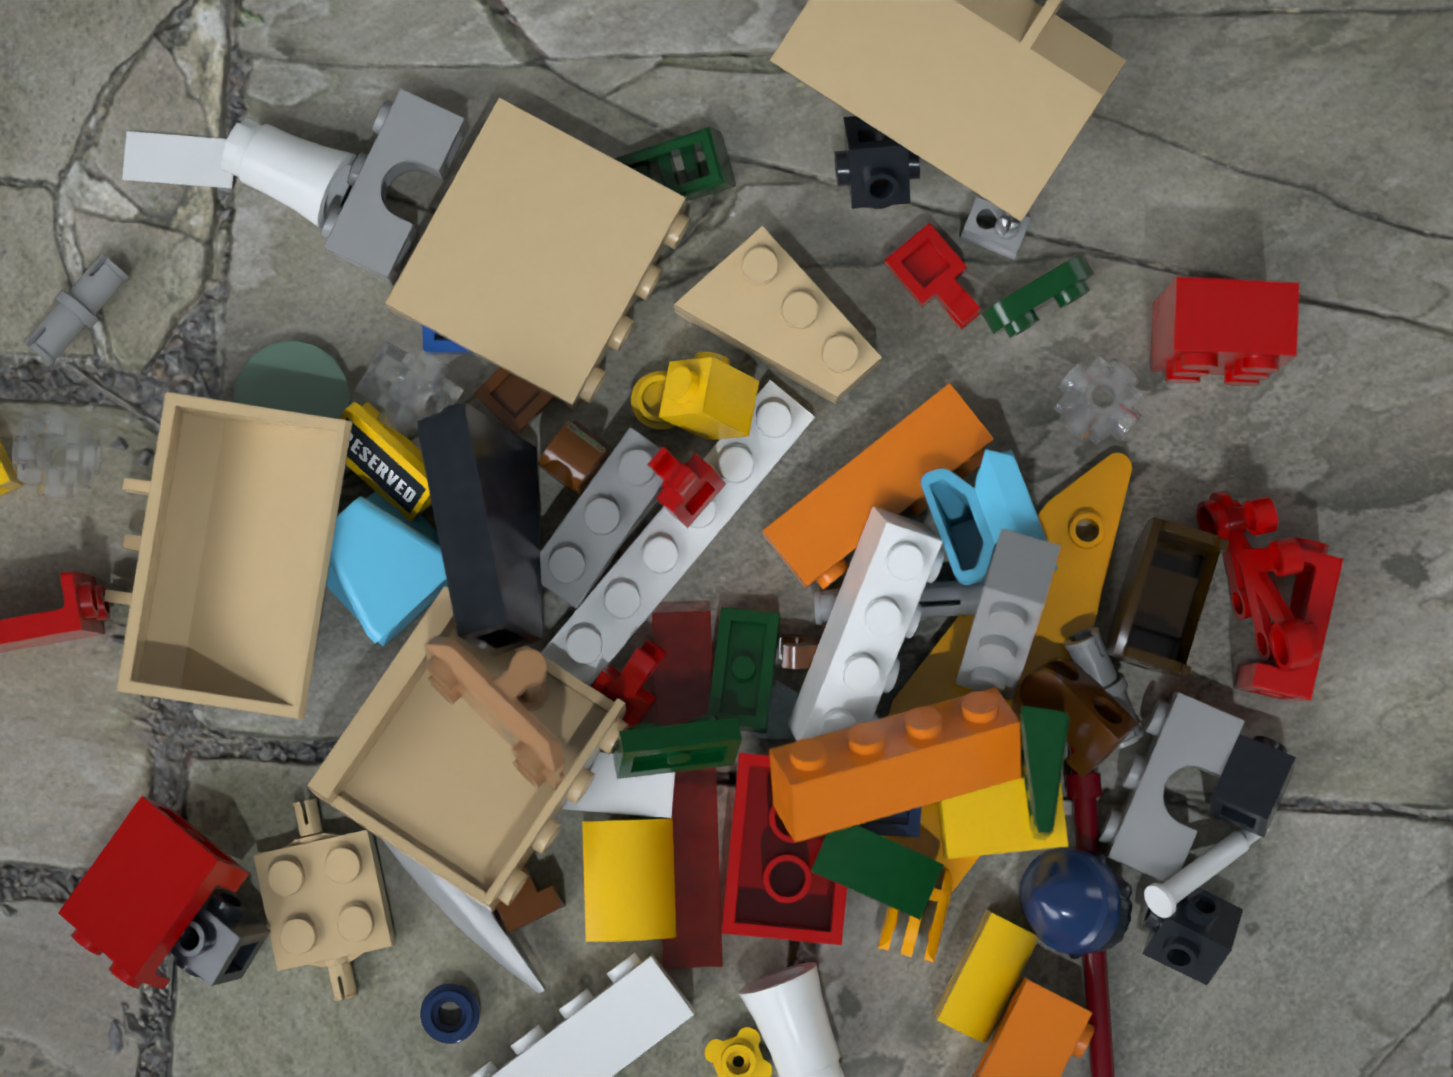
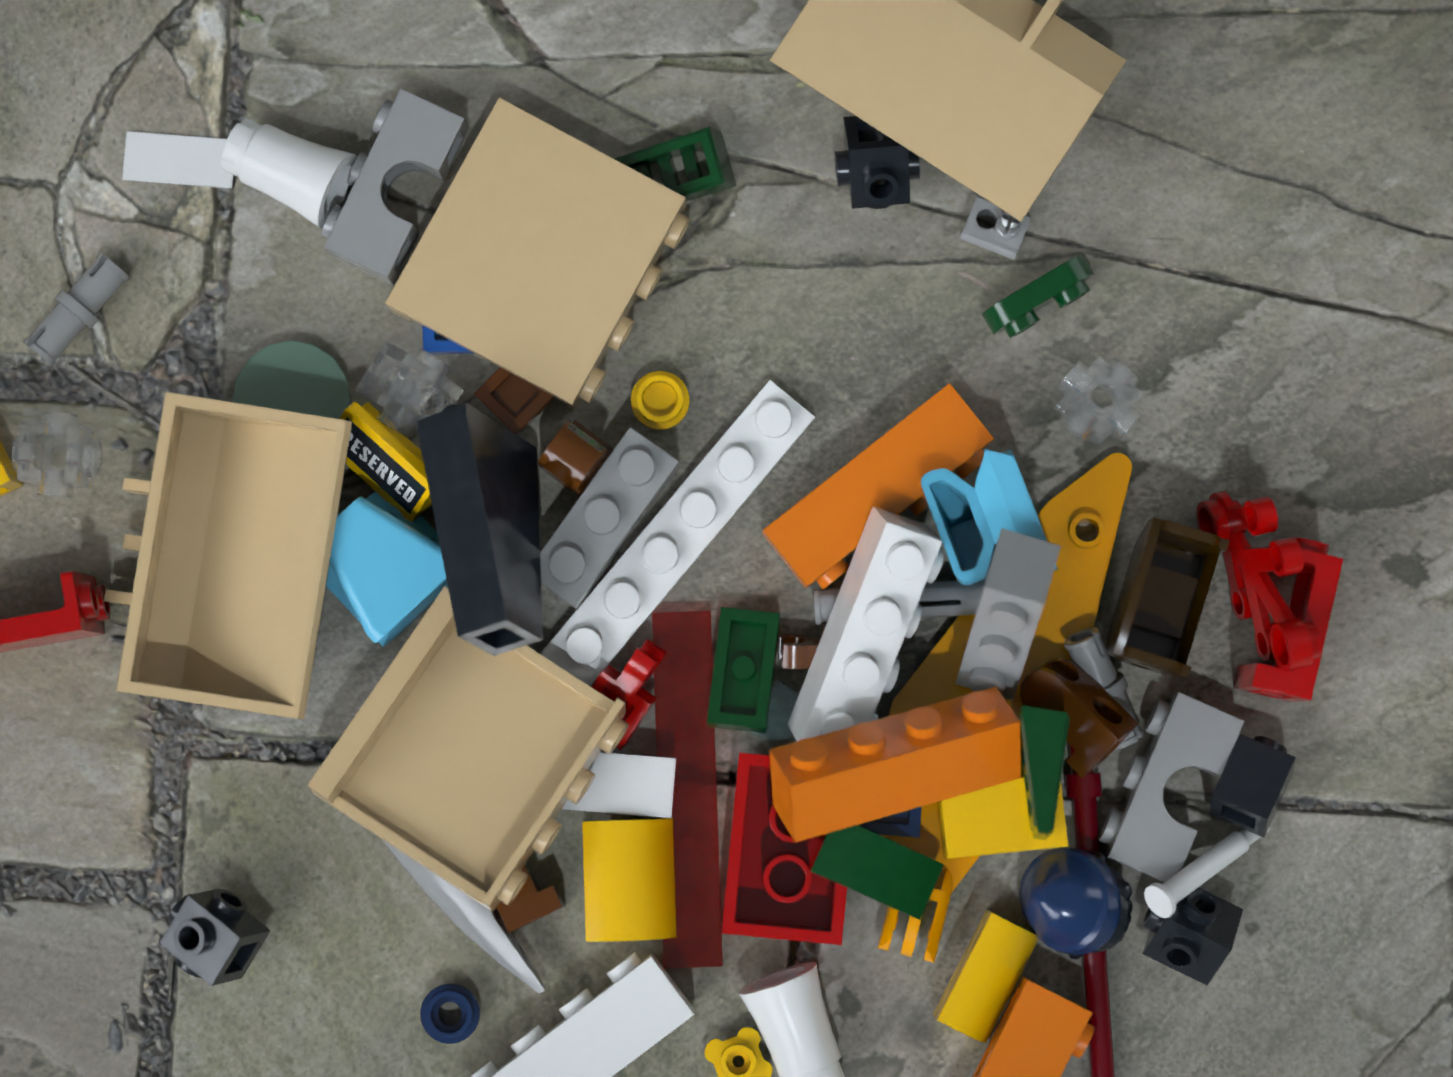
red panel [58,796,249,990] -> none
tan plate [253,798,397,1001] -> none
medium nougat shield [424,636,565,790] -> none
dark green plate [613,715,742,779] -> none
red plate [647,446,726,528] -> none
yellow brick [659,352,759,441] -> none
tan wedge [674,226,882,404] -> none
red plate [884,223,981,330] -> none
red brick [1150,277,1300,386] -> none

